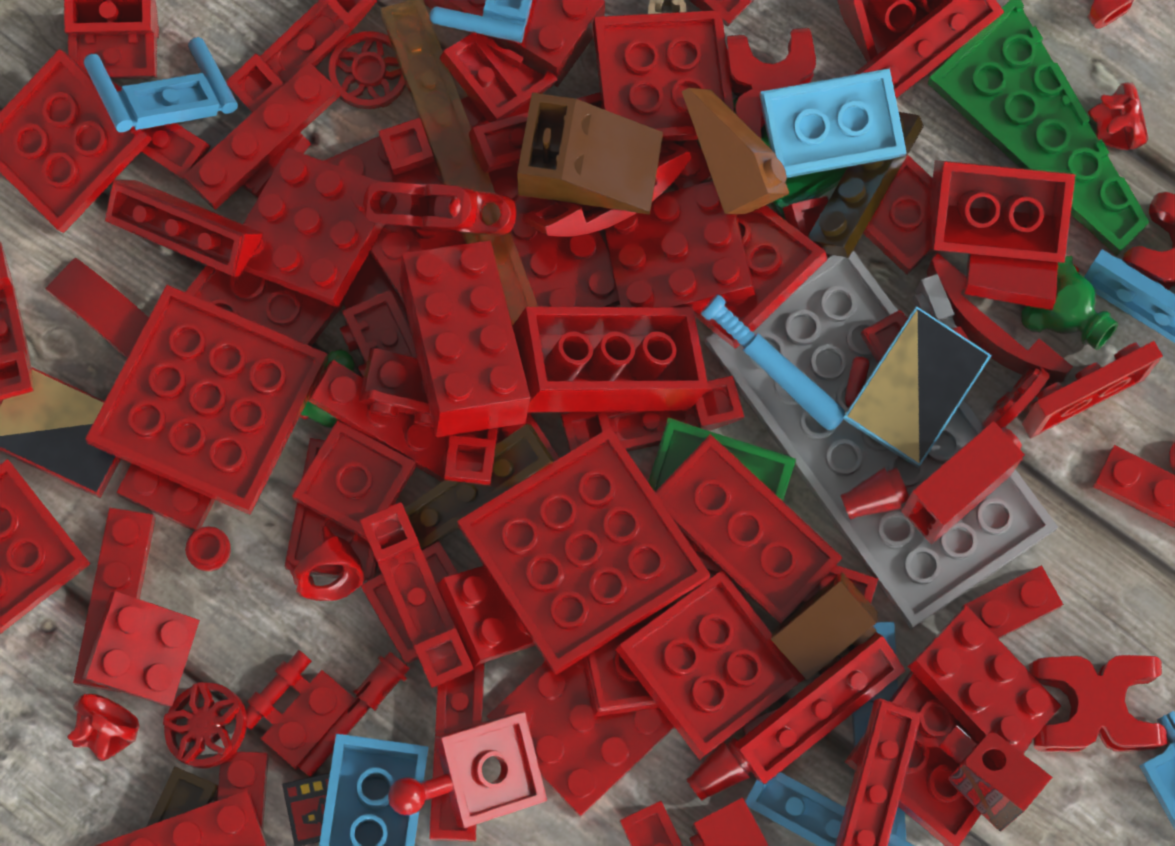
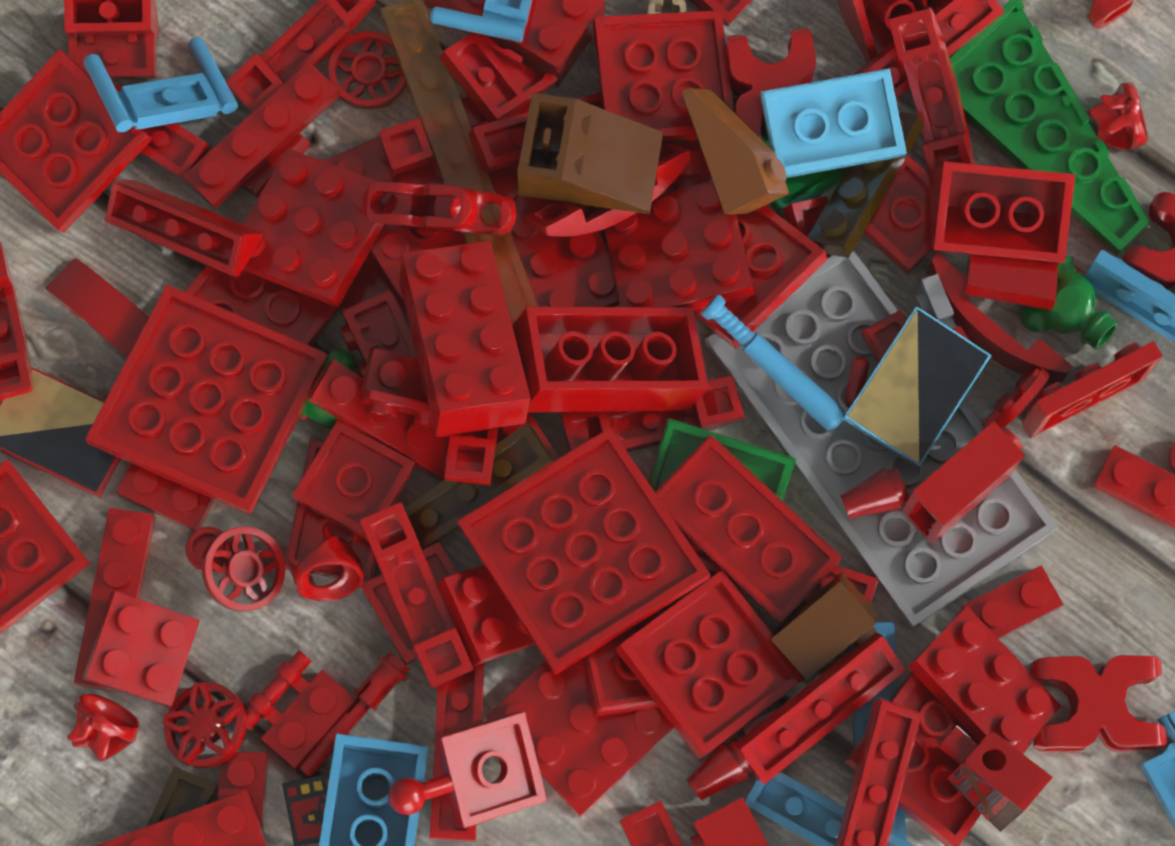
none -> red wheel [202,526,286,612]
none -> red slope [888,7,974,178]

